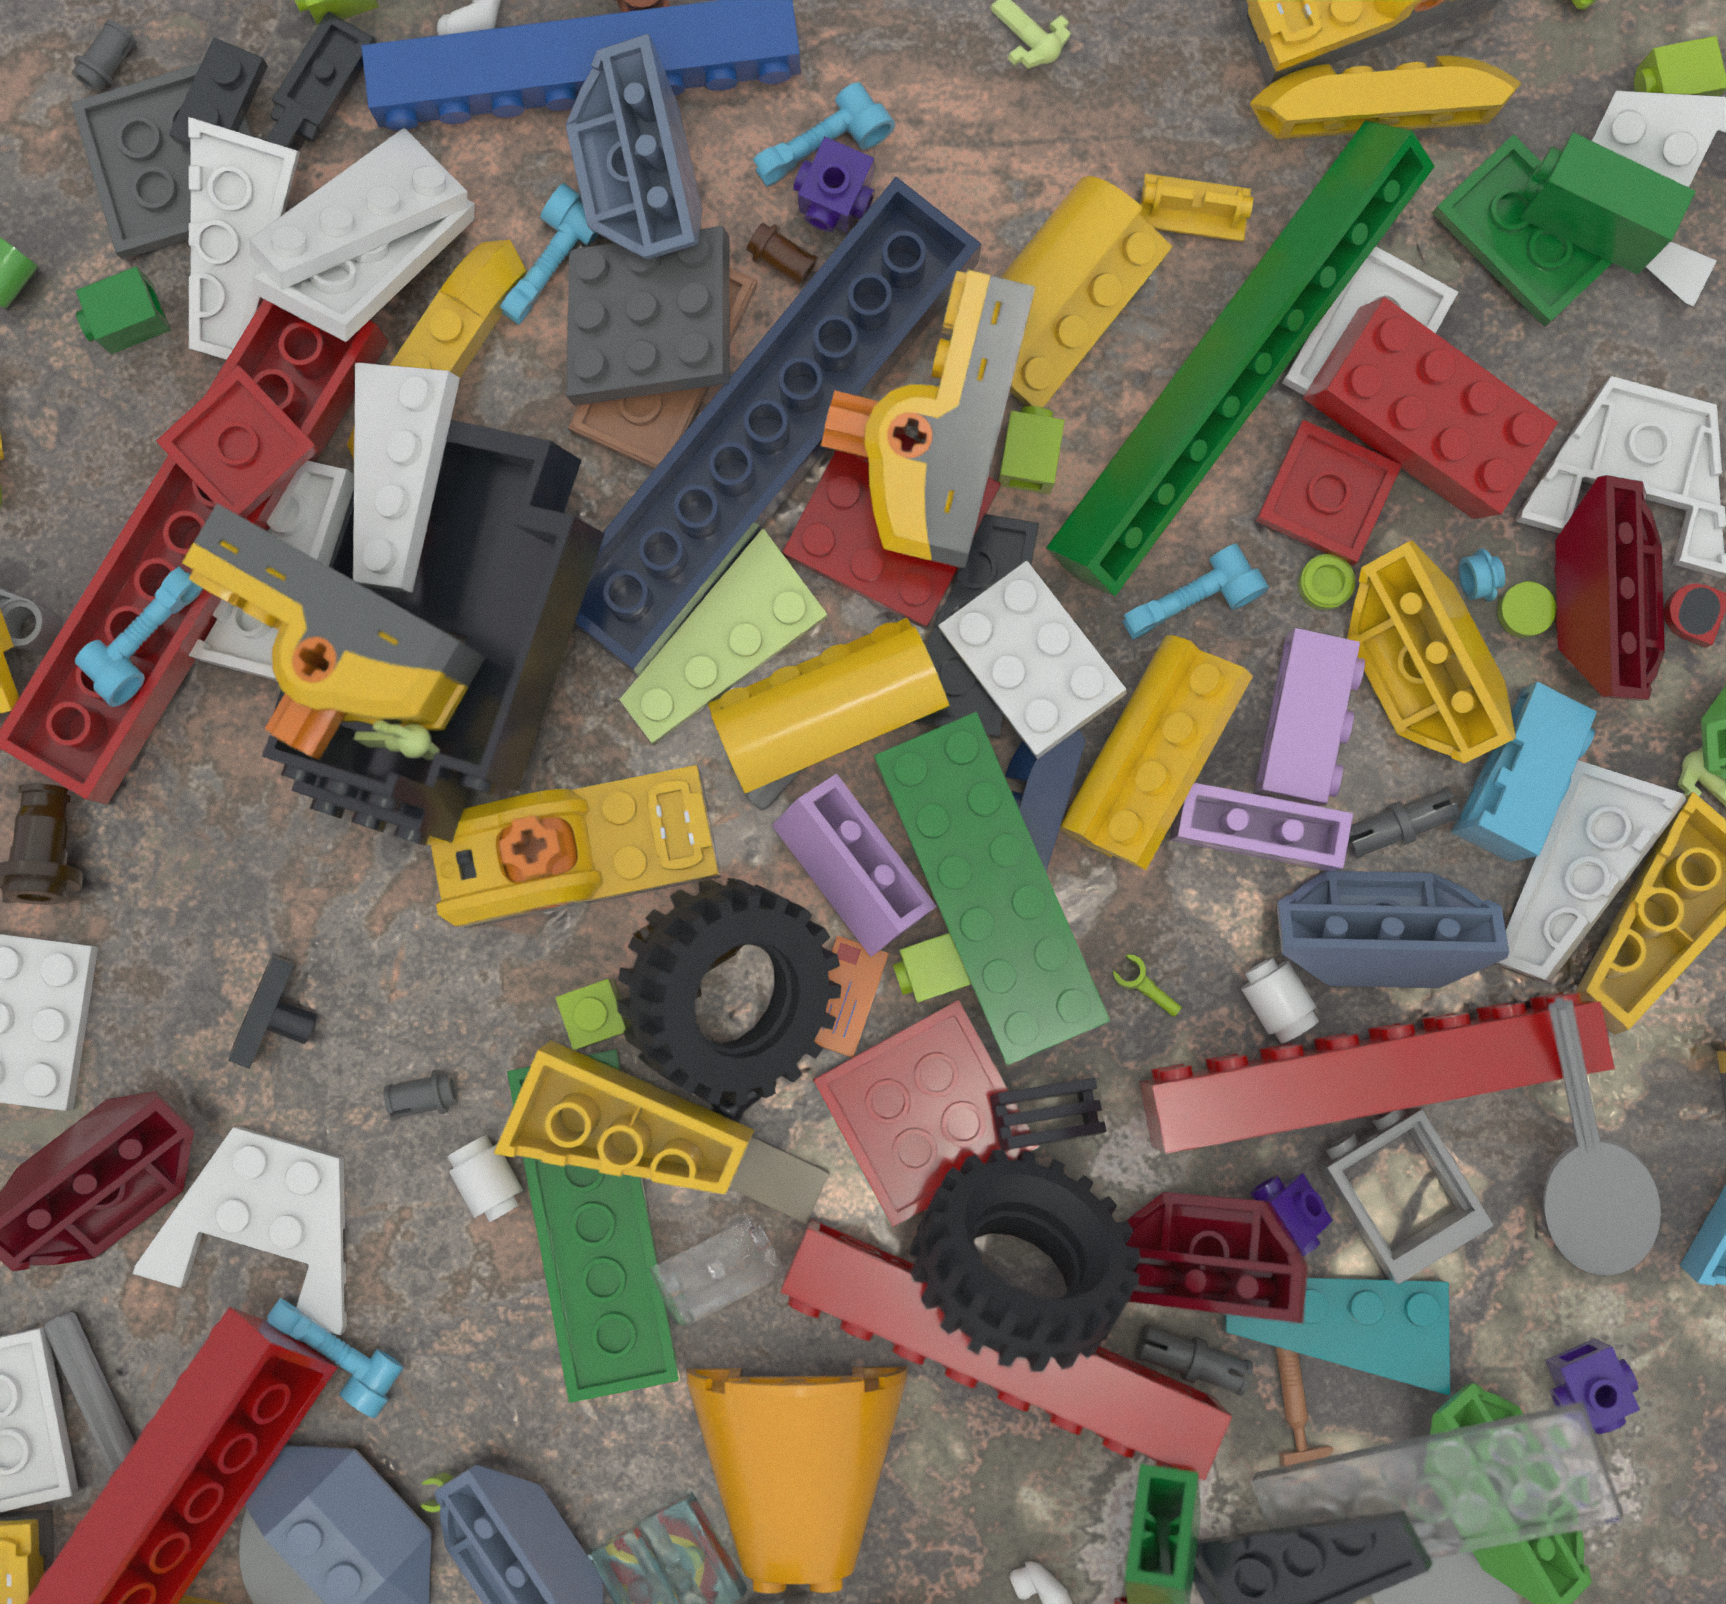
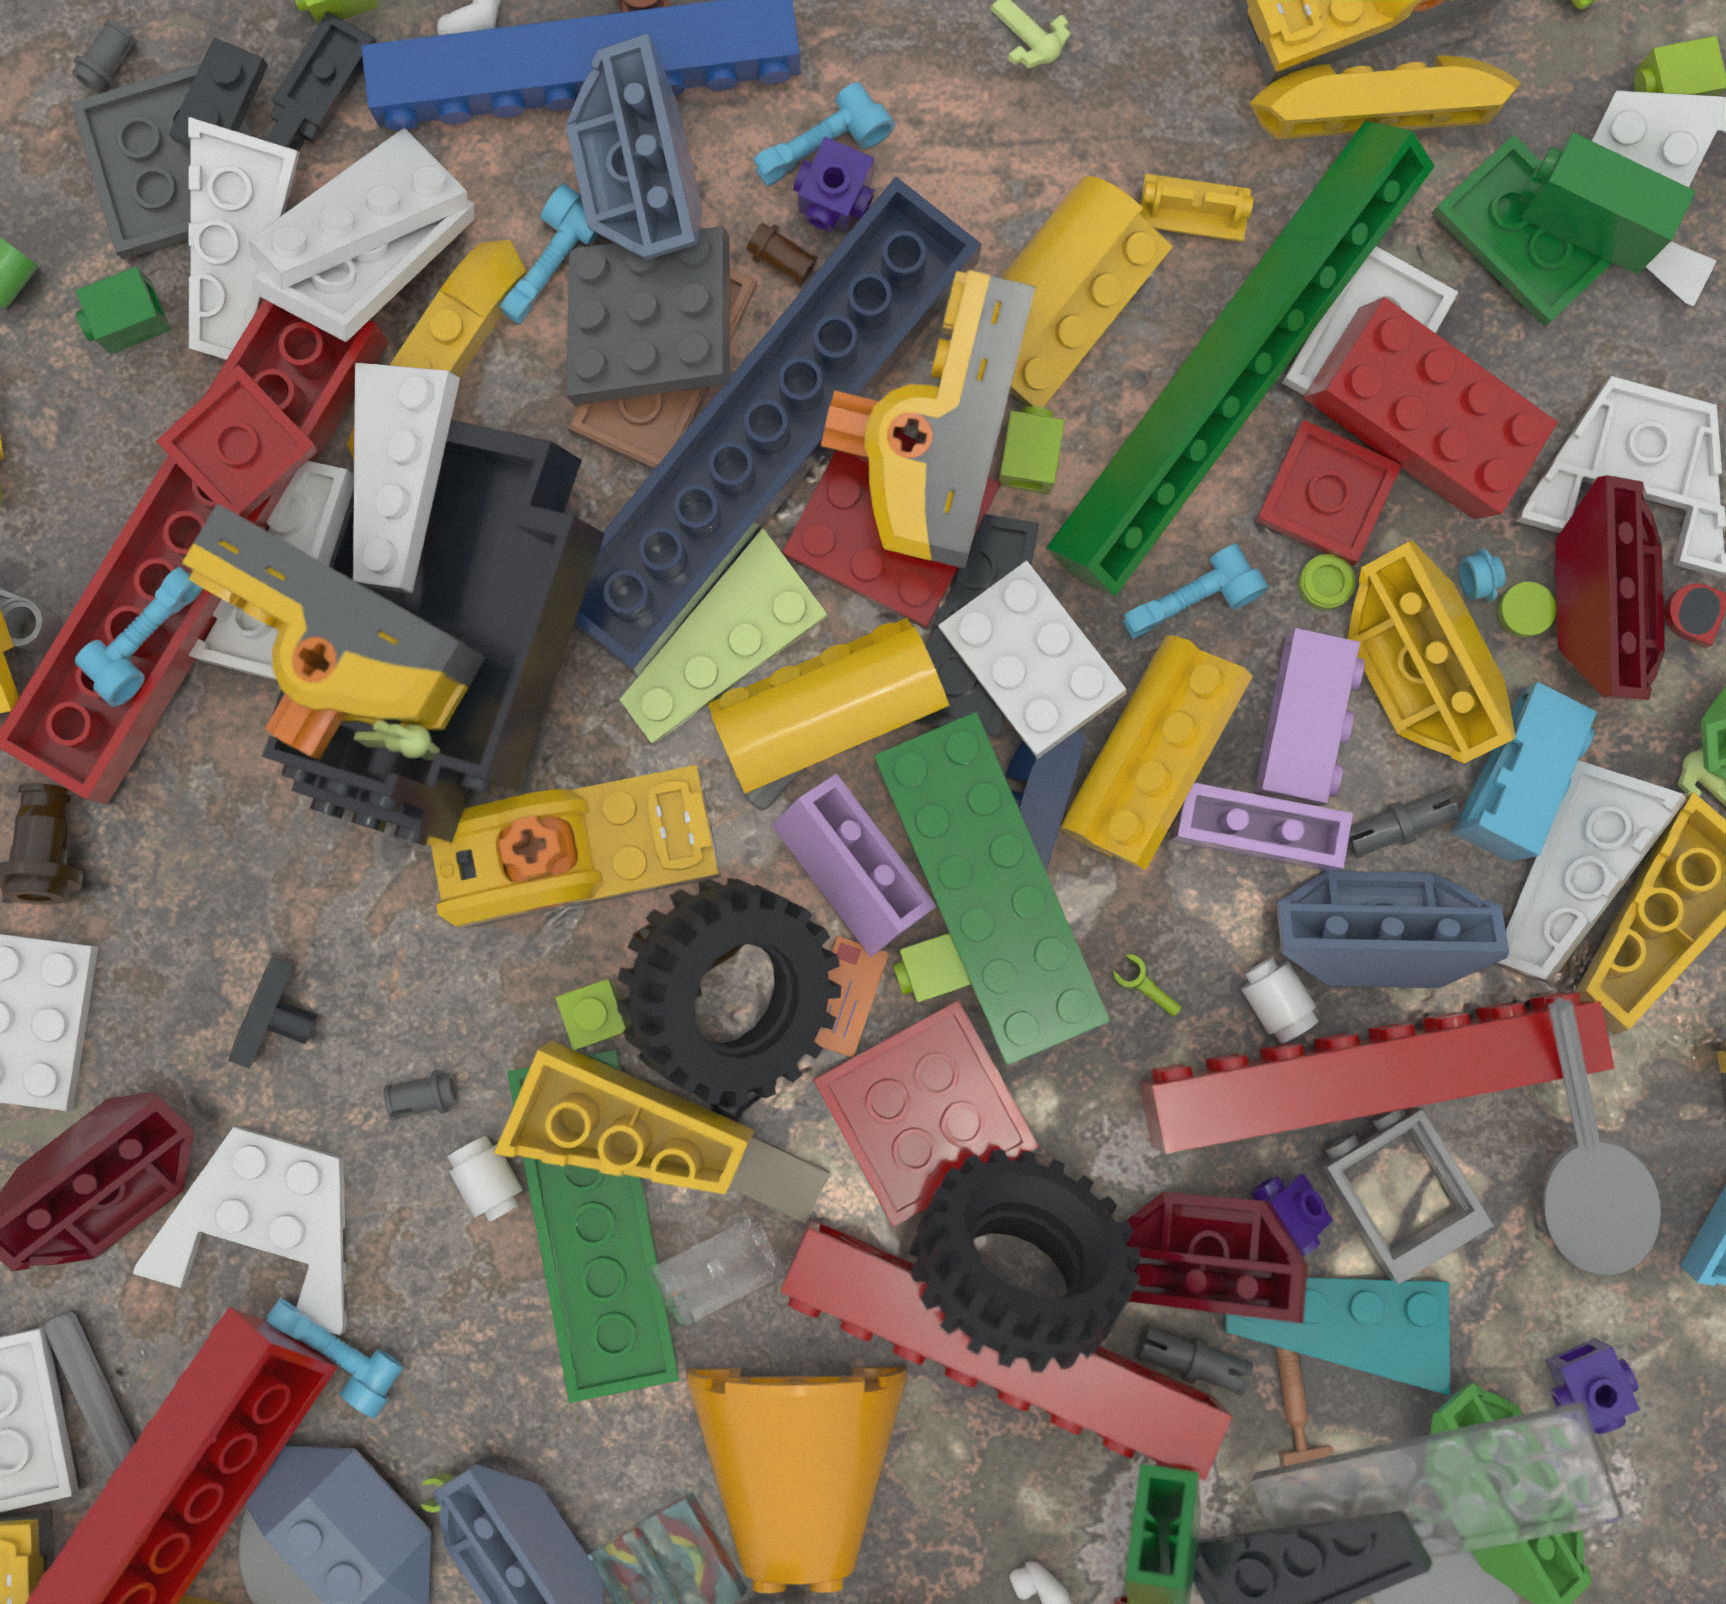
black tile [990,1078,1107,1151] -> none

